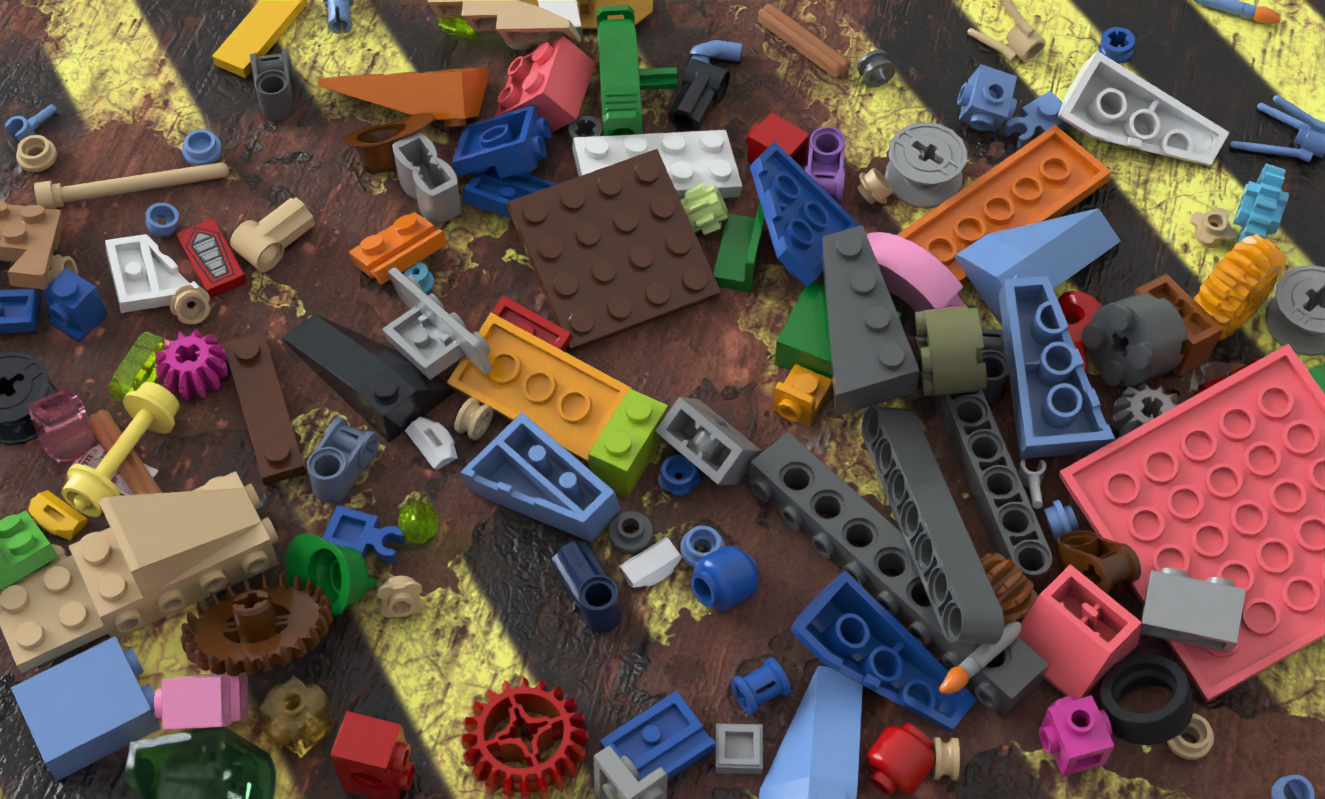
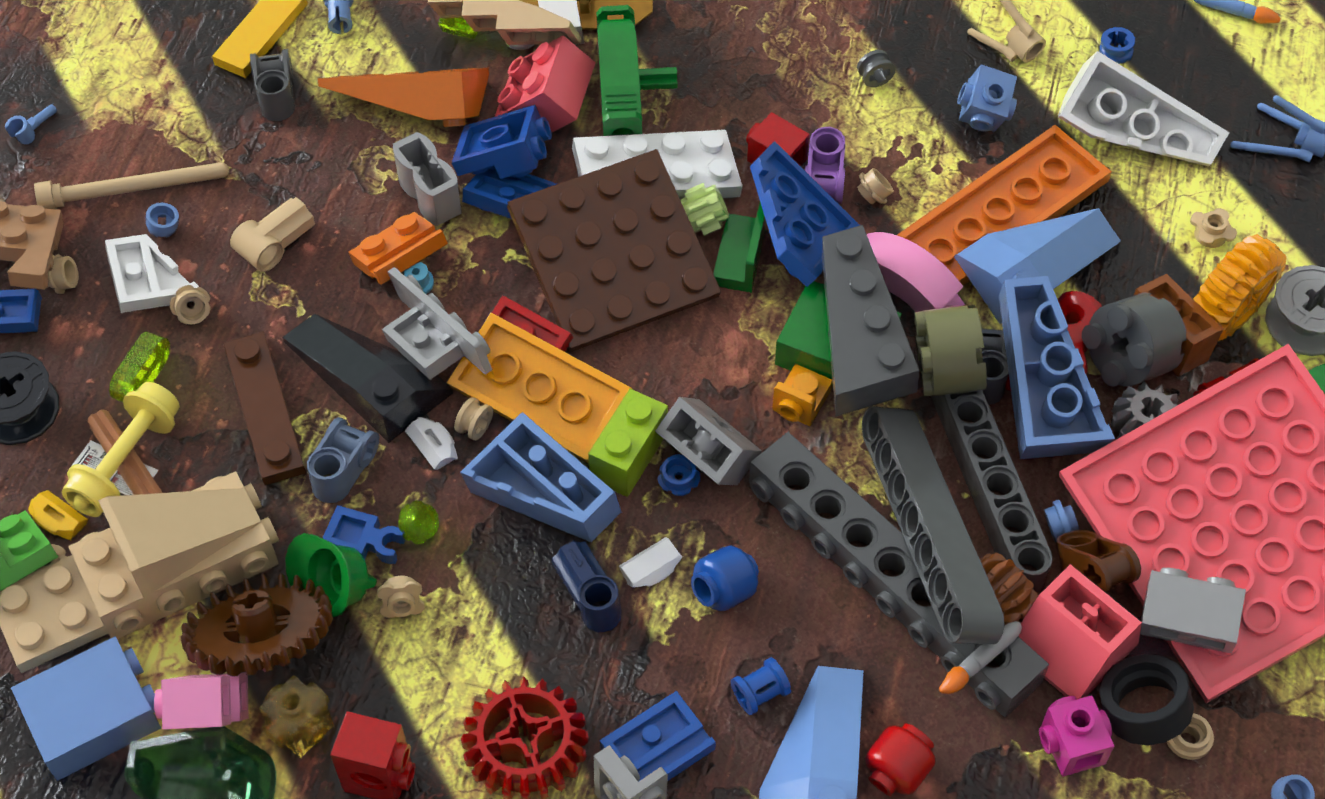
tan plate [16,135,57,172] -> none
clear pink brick [26,388,98,463] -> none
blue brick [43,268,108,343] -> none
dark pink gear [155,328,228,402] -> none
tile [176,218,247,298] -> none
medium blue plate [182,129,222,166] -> none
reddish brown piece [343,113,435,174] -> none
dark grey bush [568,115,603,148] -> none
dark grey plate [609,511,653,554] -> none
black piece [668,59,730,132] -> none
medium blue plate [680,526,725,567] -> none
medium blue arm [689,40,743,64] -> none
light grey tile [715,723,763,775] -> none
nougat axle [758,4,849,78] -> none
blue wedge [790,570,977,732] -> none
light grey piece [885,122,967,209] -> none
tan bush [932,737,960,780] -> none
medium blue plate [1004,91,1071,149] -> none
white hand [1018,459,1046,509] -> none
medium azure gear [1233,164,1289,243] -> none

